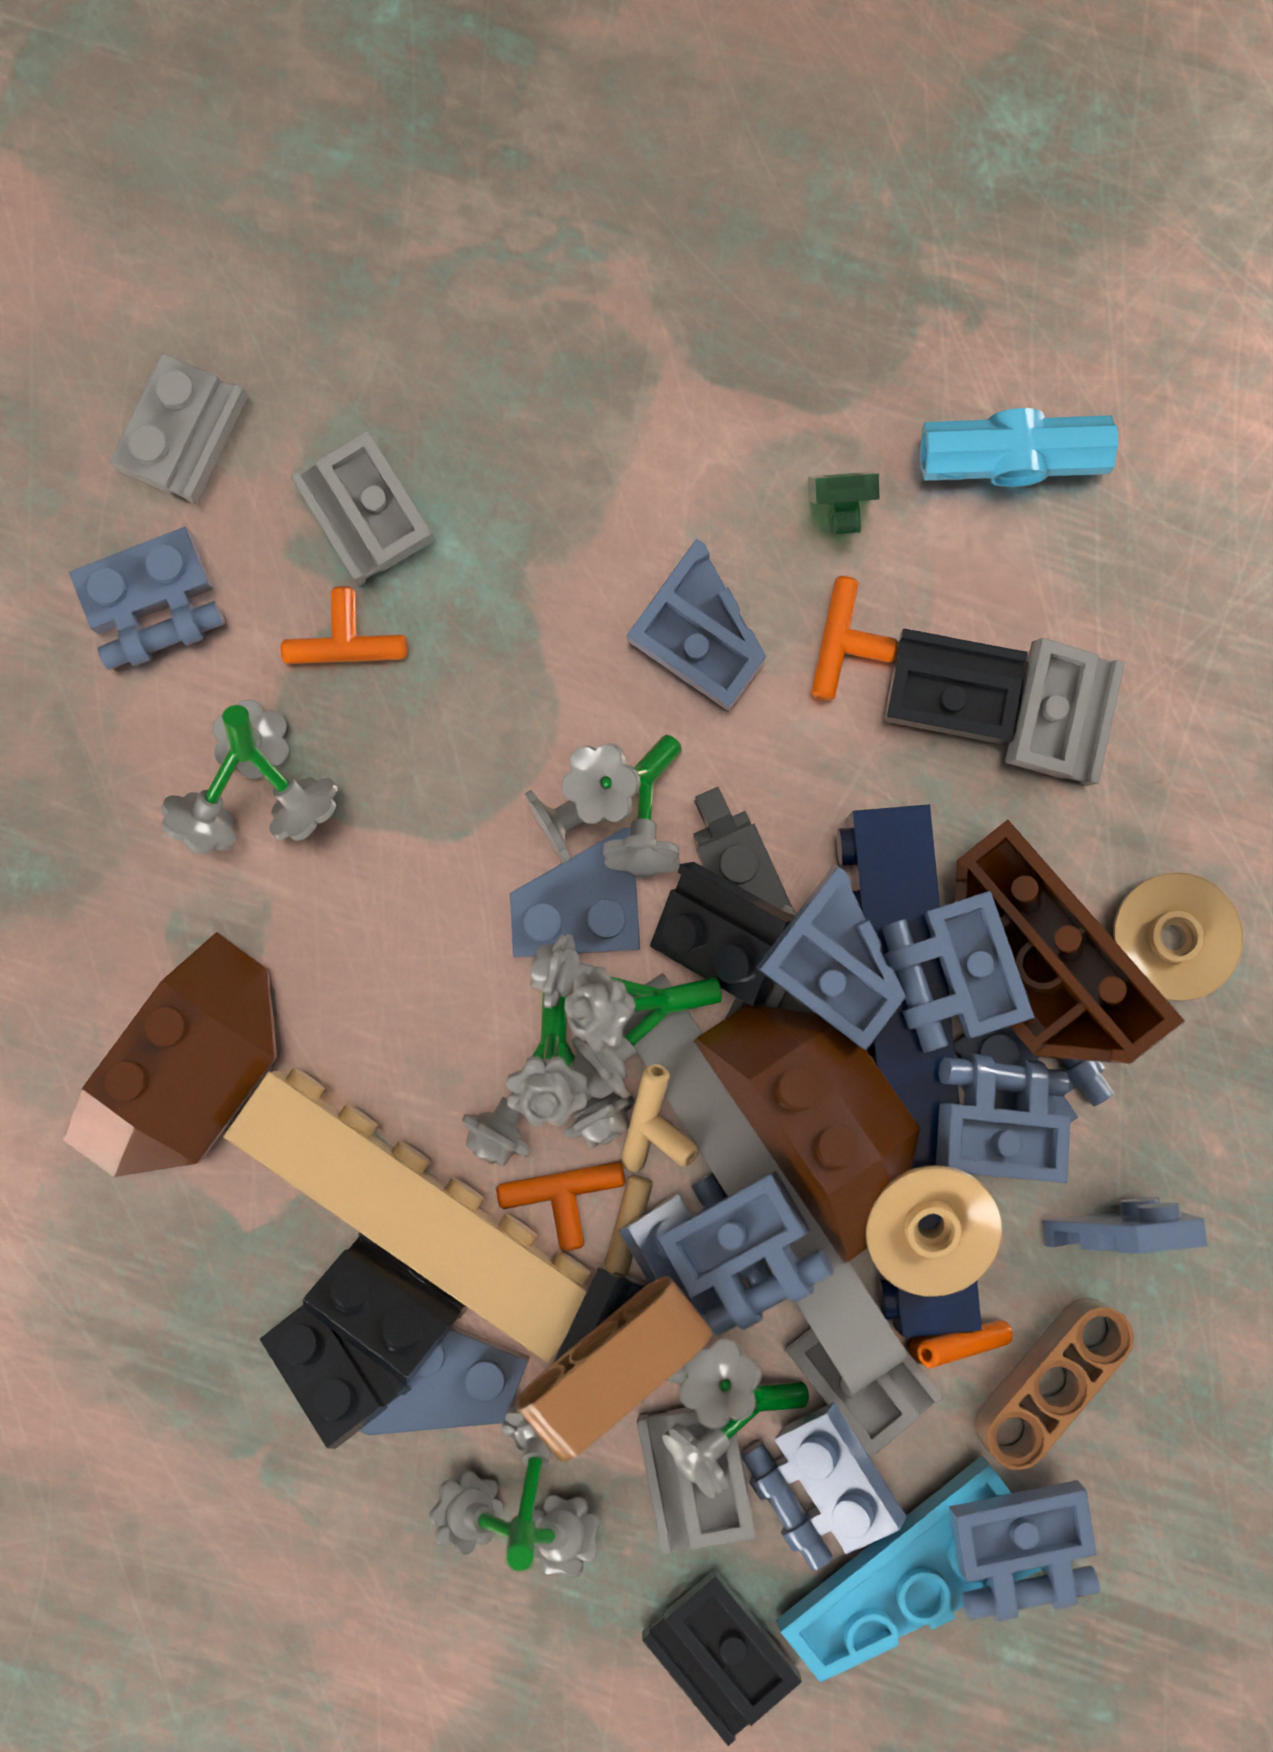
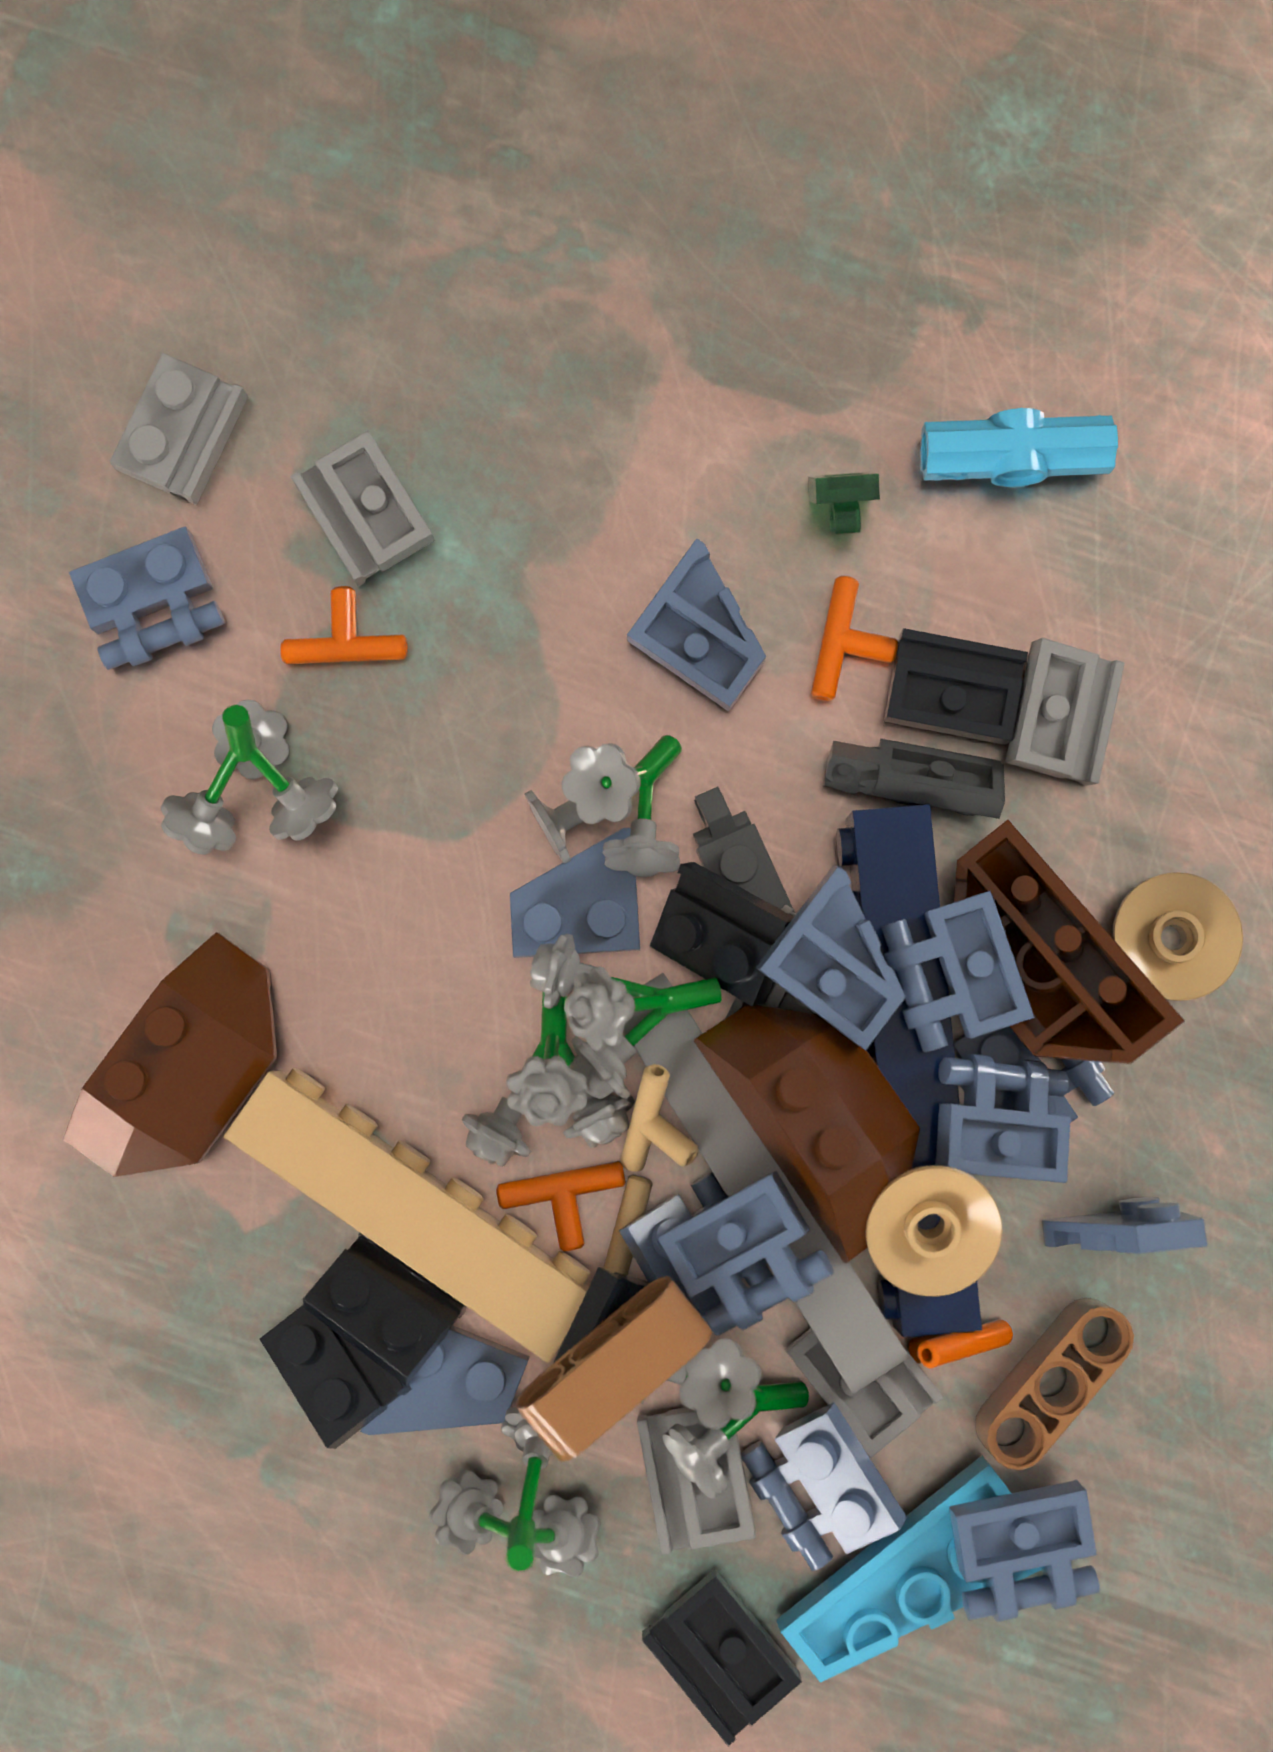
none -> dark grey hinge [825,739,1005,819]

